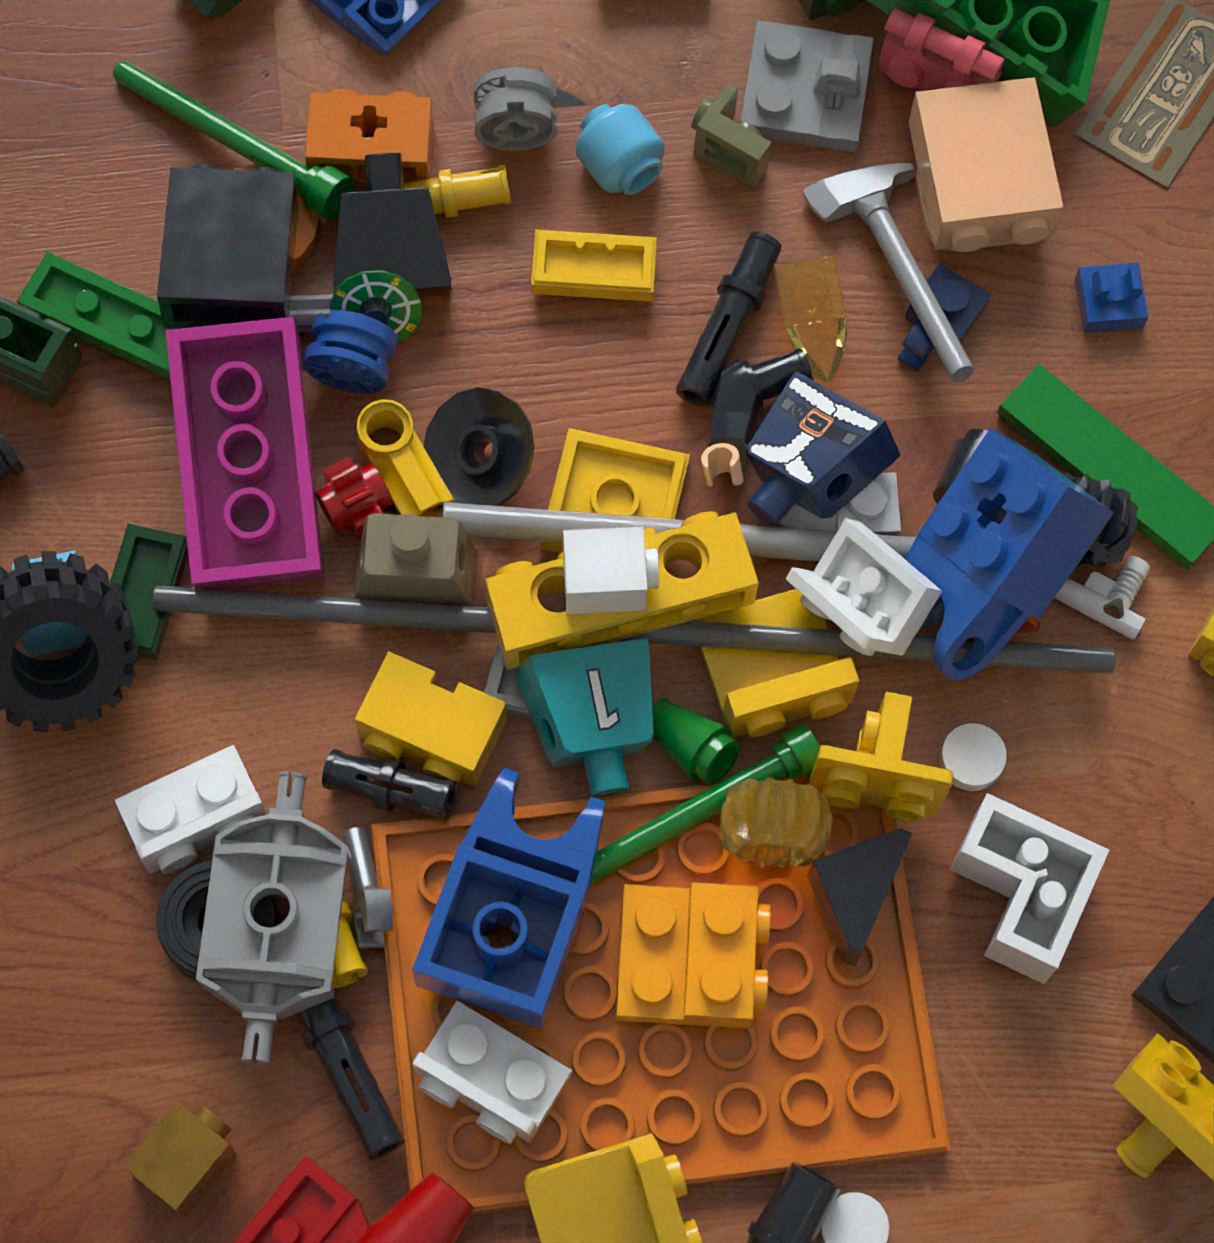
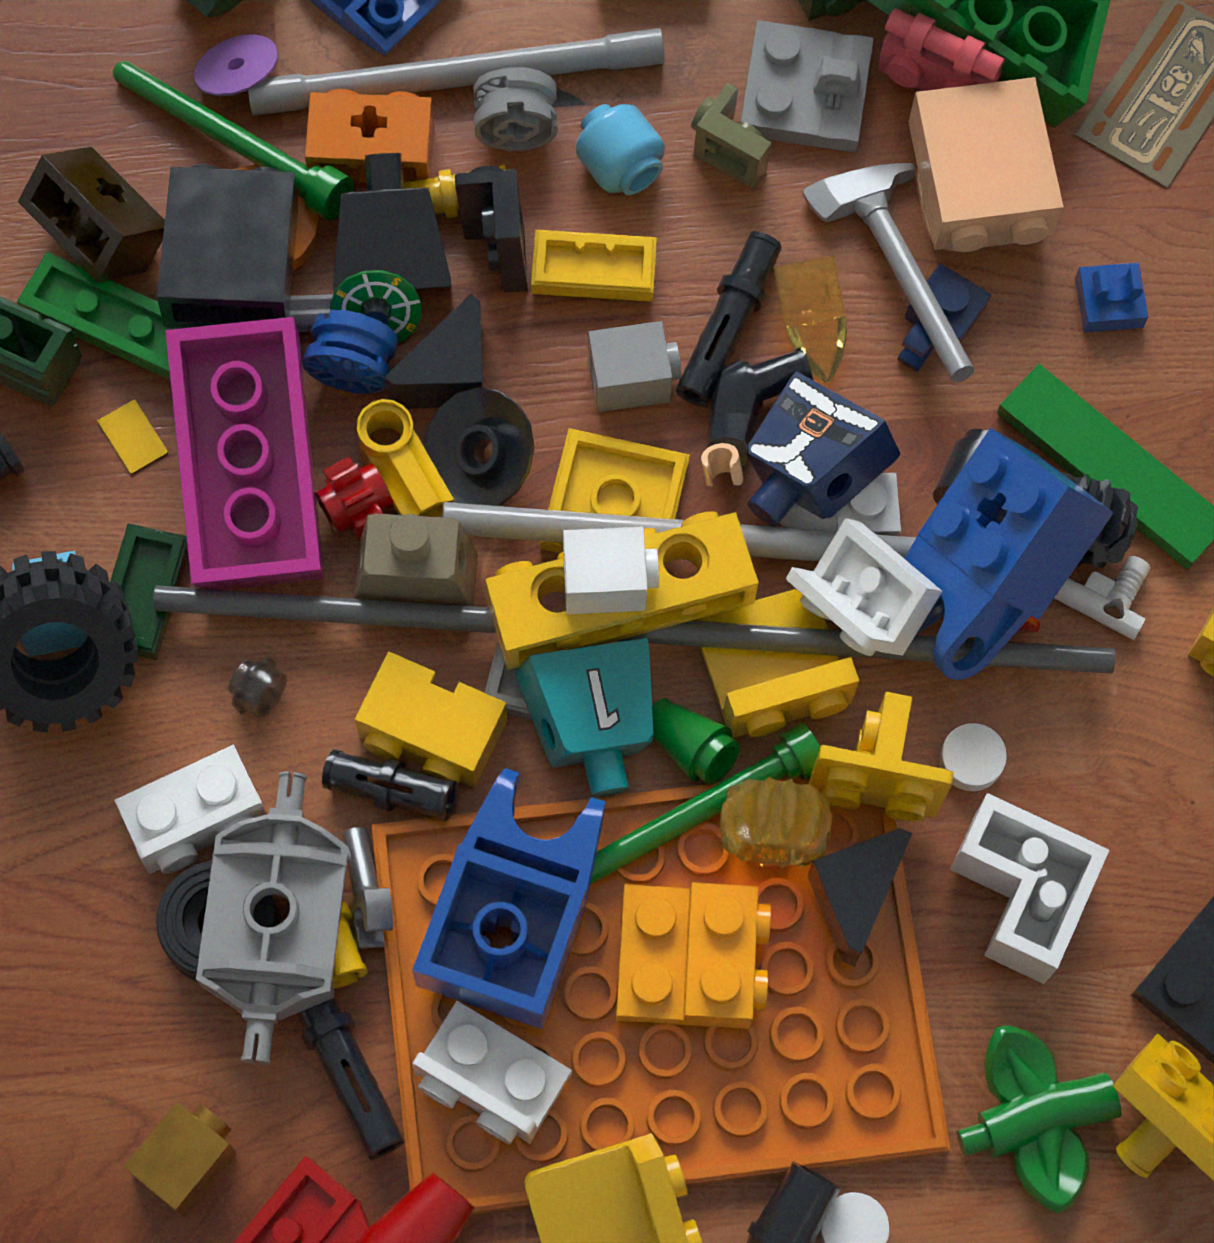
none -> dark brown brick [18,146,165,283]
none -> yellow sticker [97,399,169,474]
none -> medium lavender piece [194,34,279,96]
none -> clear smoke plate [228,657,287,718]
none -> light grey piece [248,28,665,116]
none -> black slope [385,294,483,409]
none -> black bracket [455,166,528,293]
none -> light grey brick [588,321,681,413]
none -> green plant [956,1026,1122,1214]

